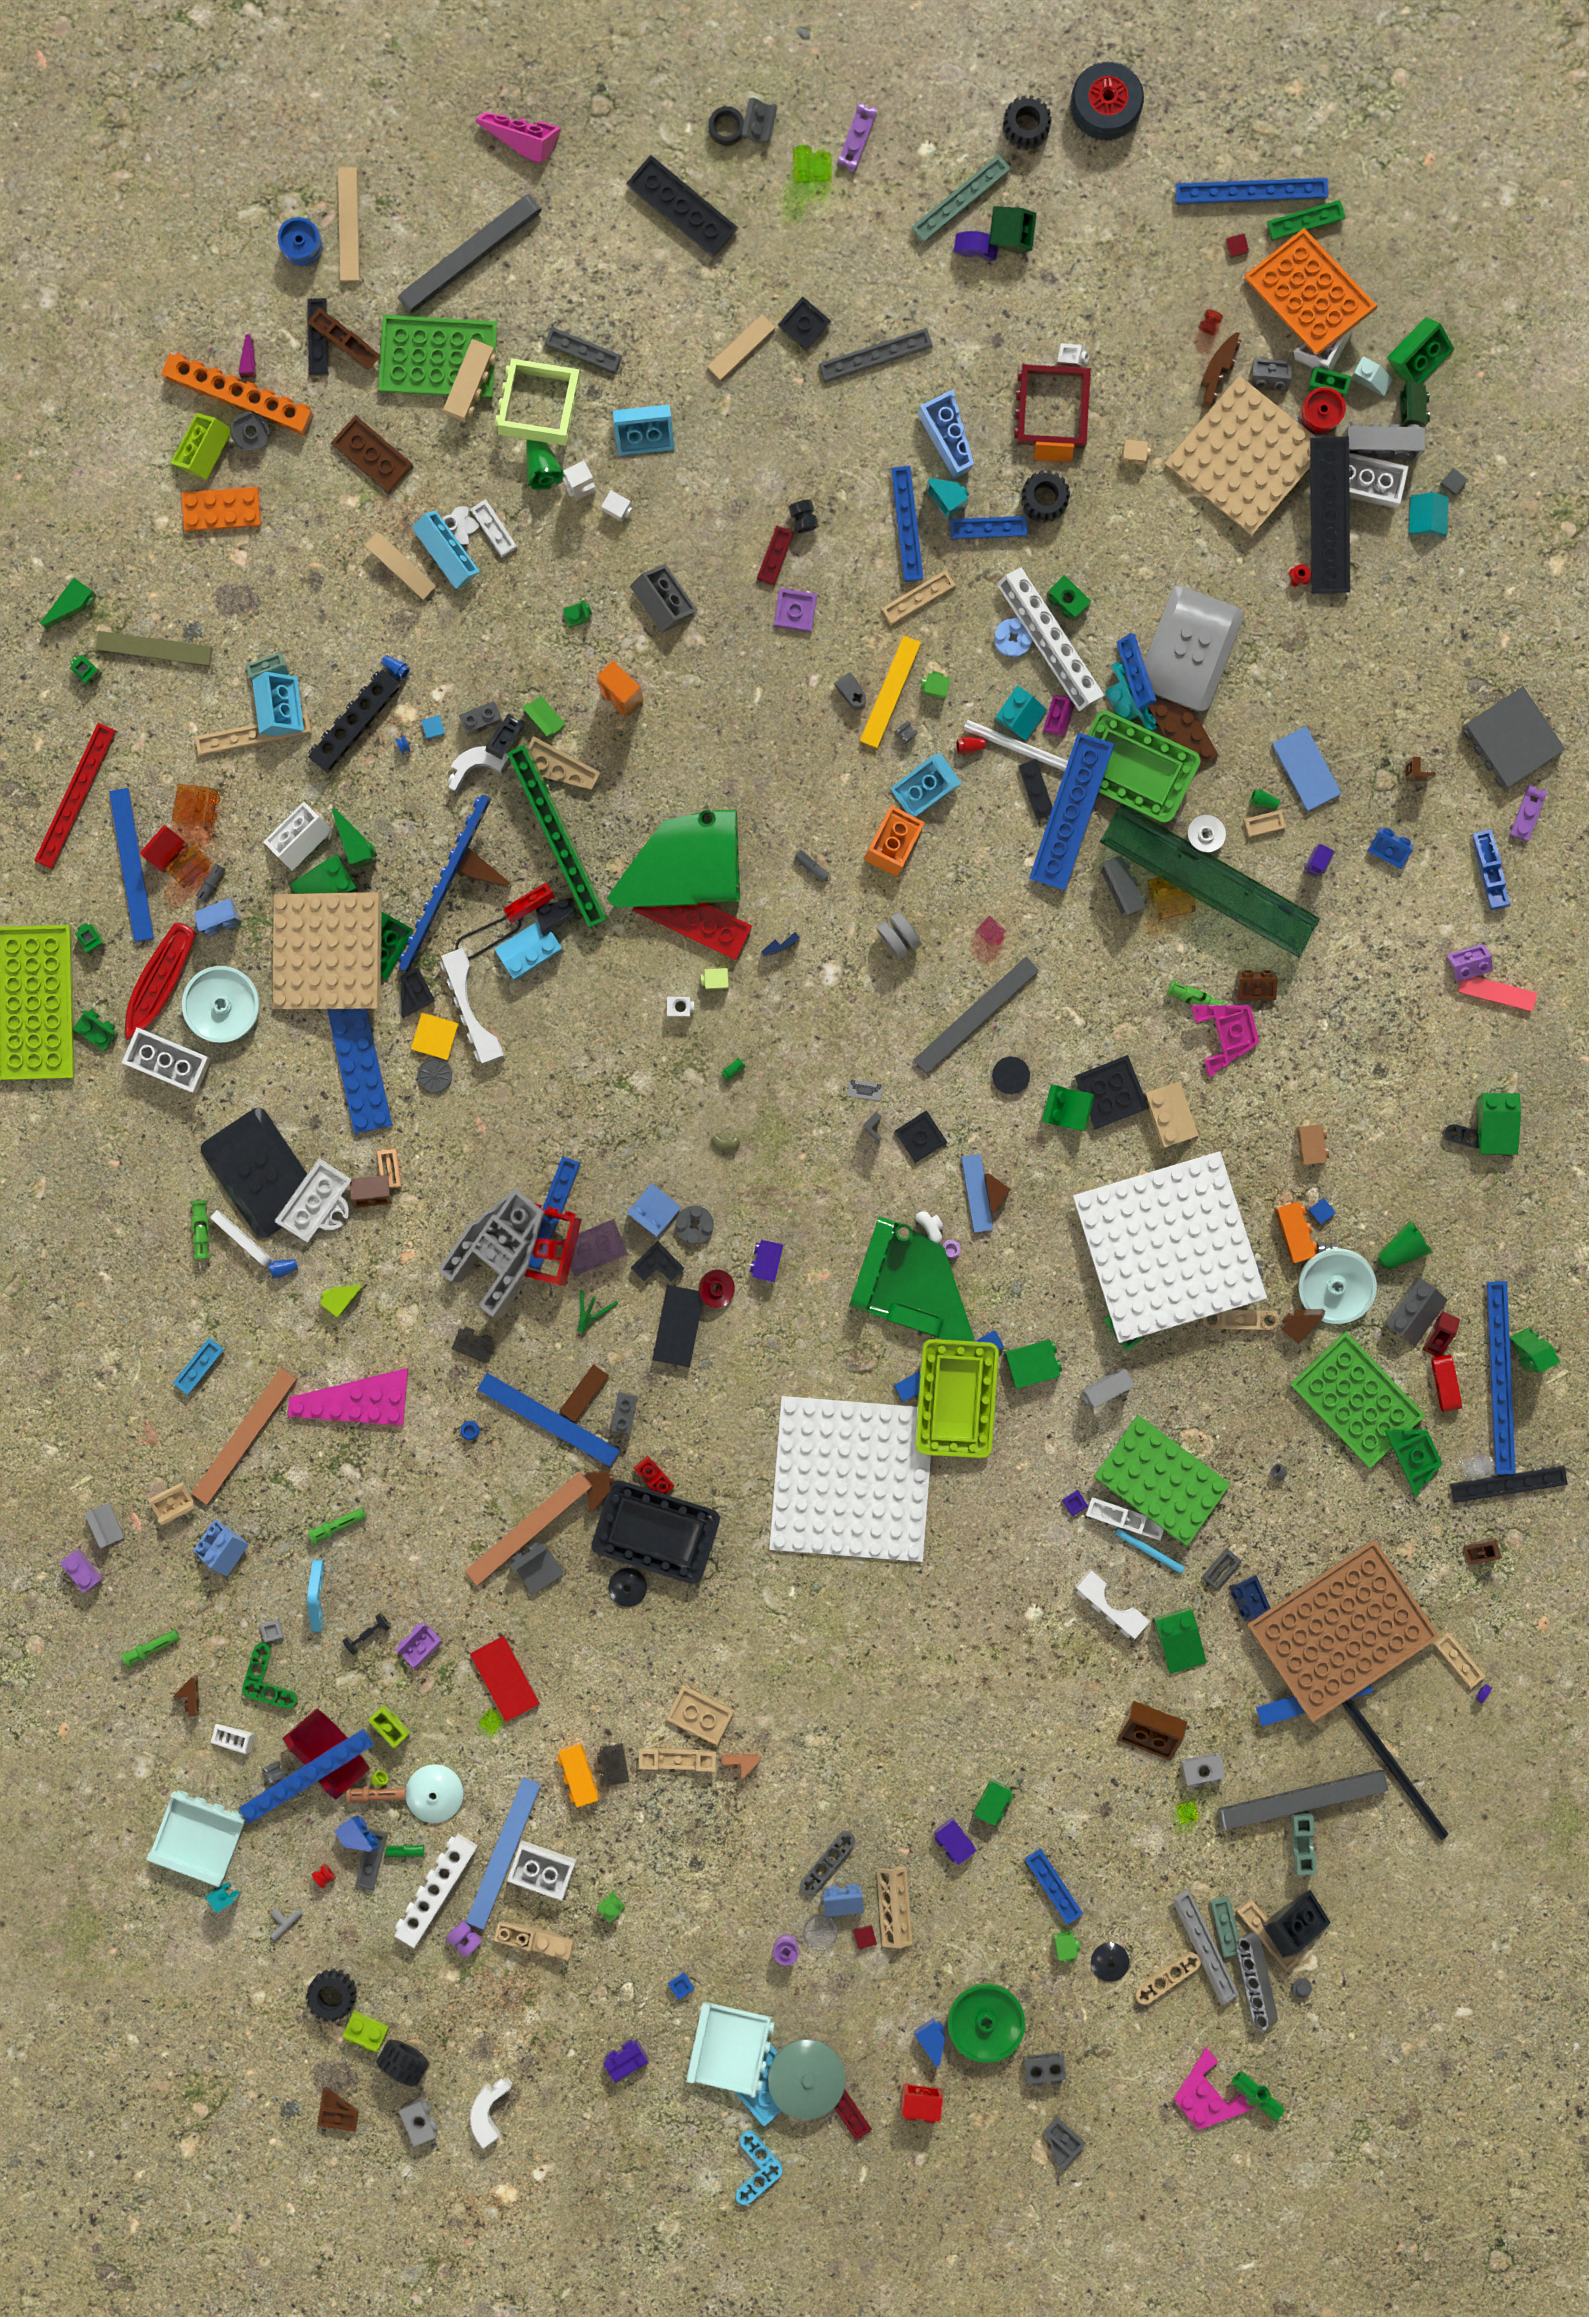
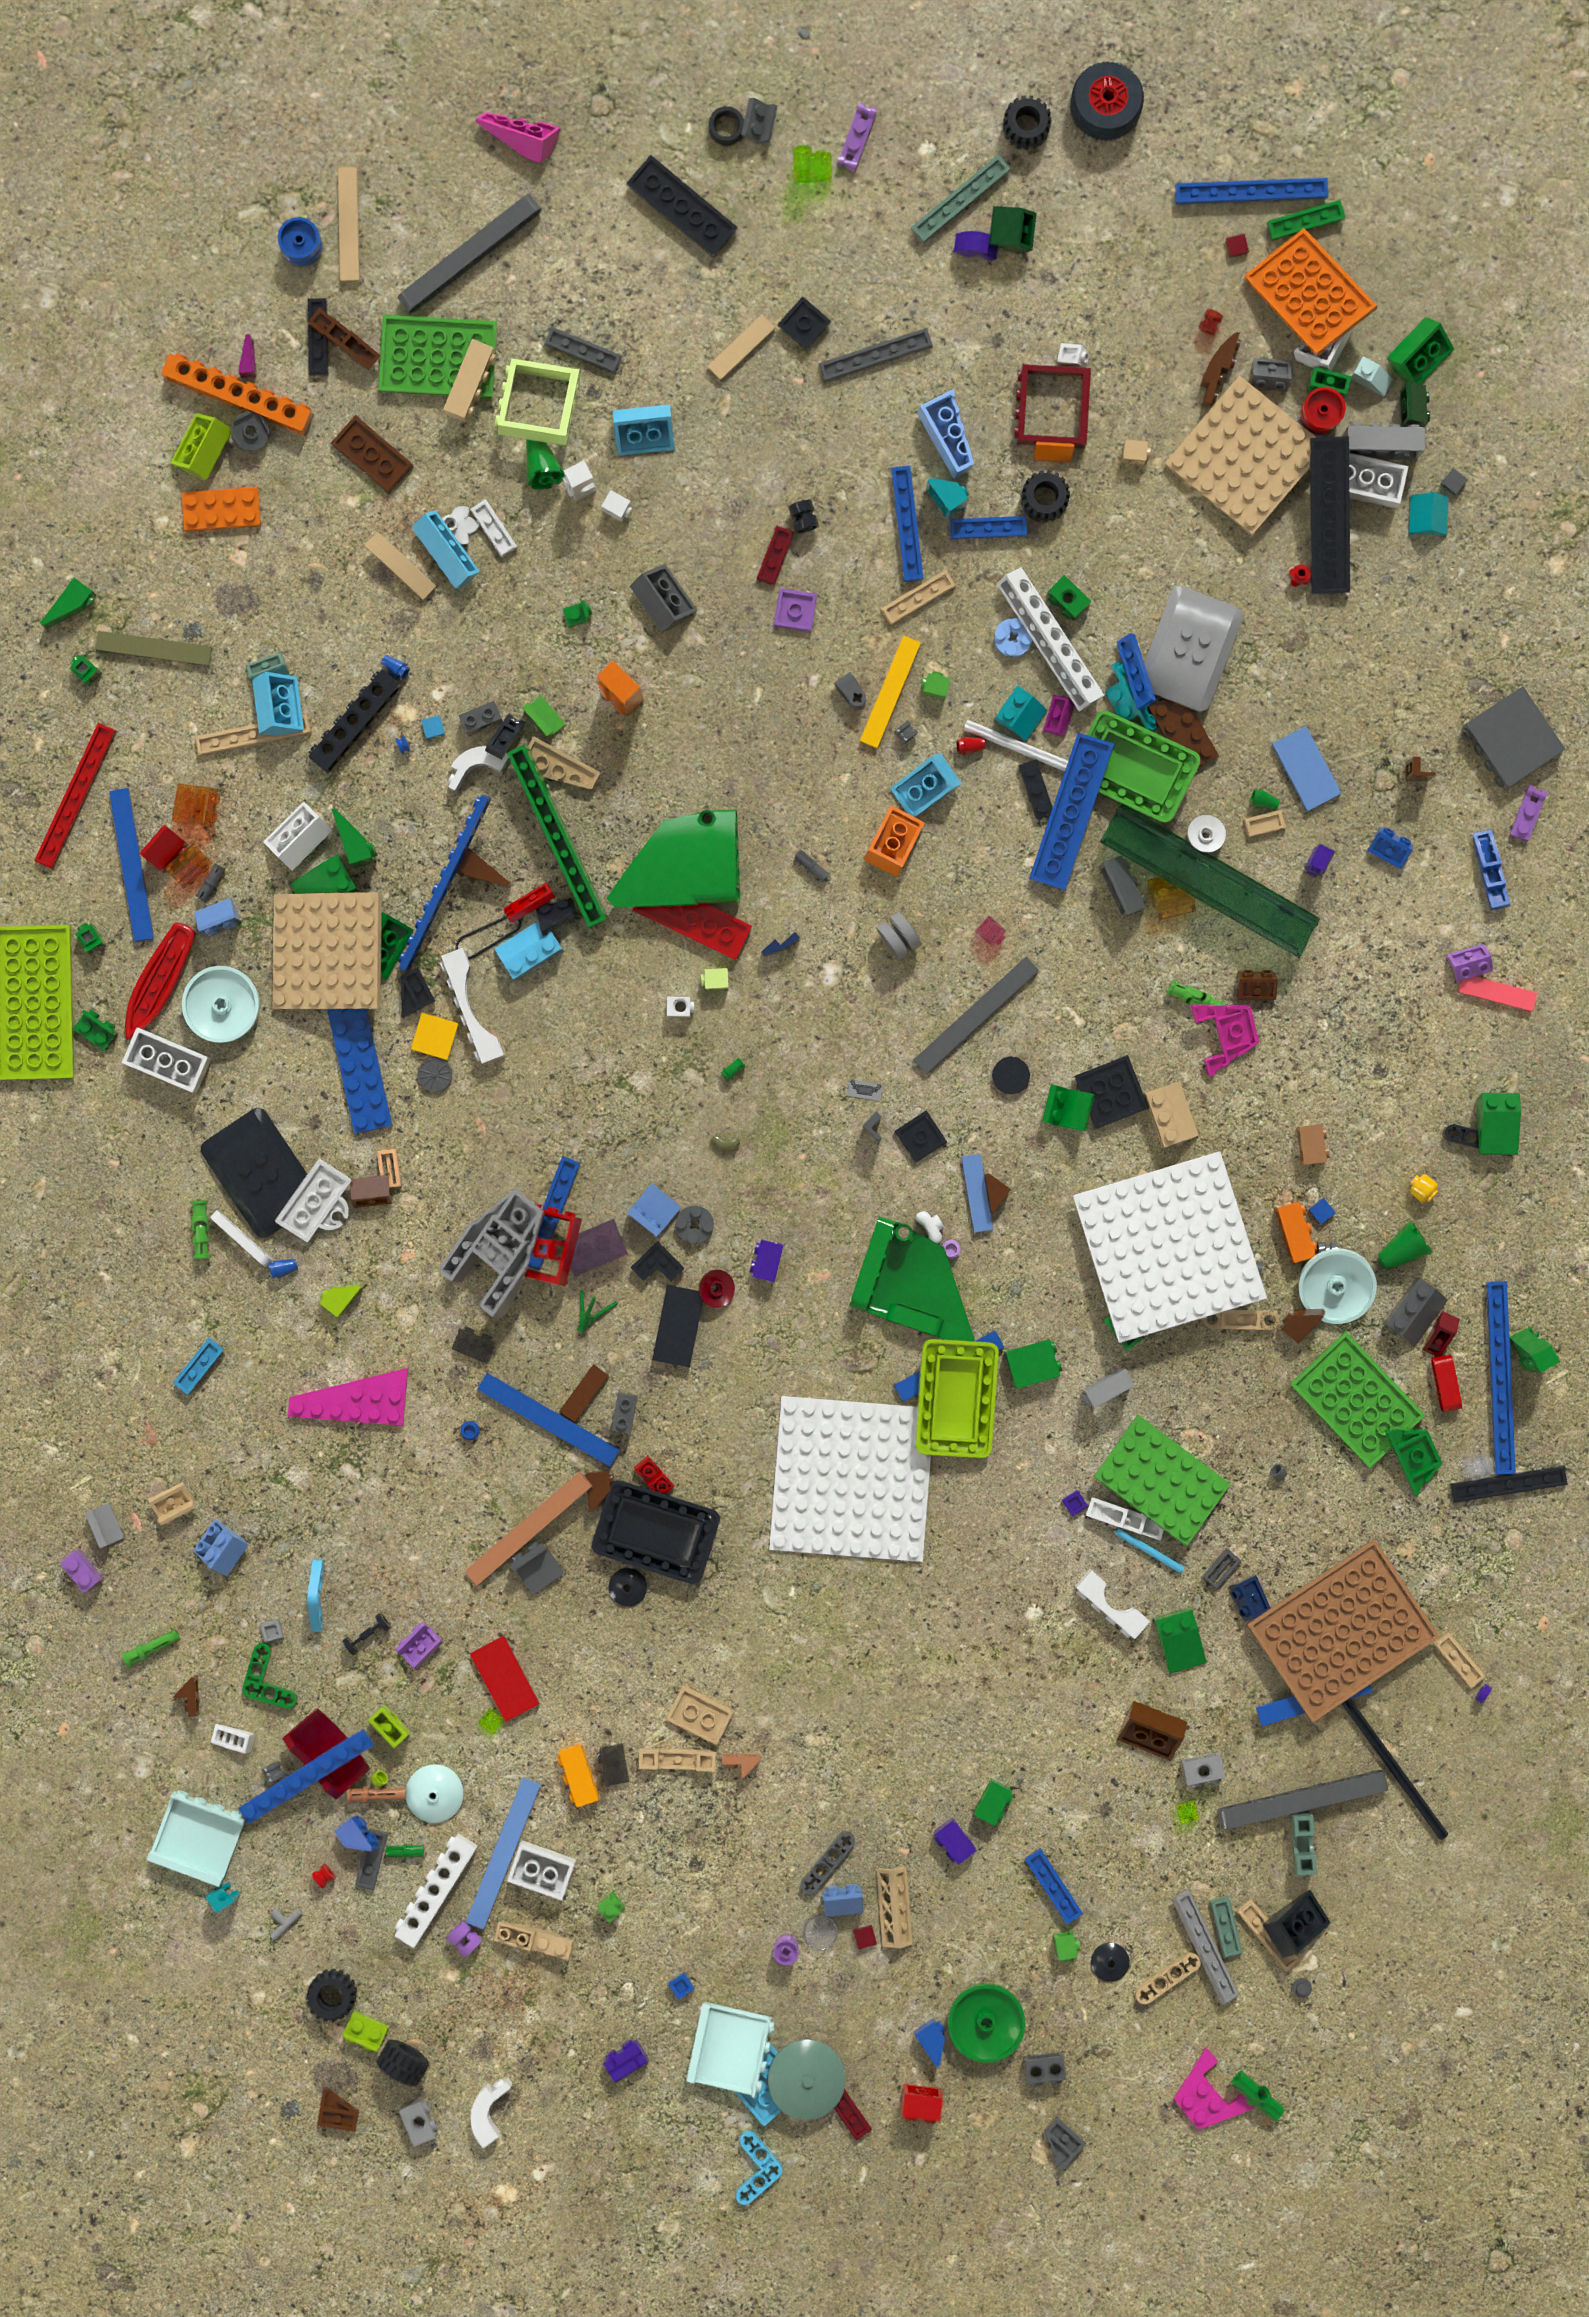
nougat tile [191,1368,297,1505] -> none
bright green pin [308,1507,367,1545] -> none
dark grey beam [1236,1932,1278,2031] -> none
reddish brown slope [1463,1537,1502,1565] -> none
none -> yellow head [1410,1174,1439,1203]

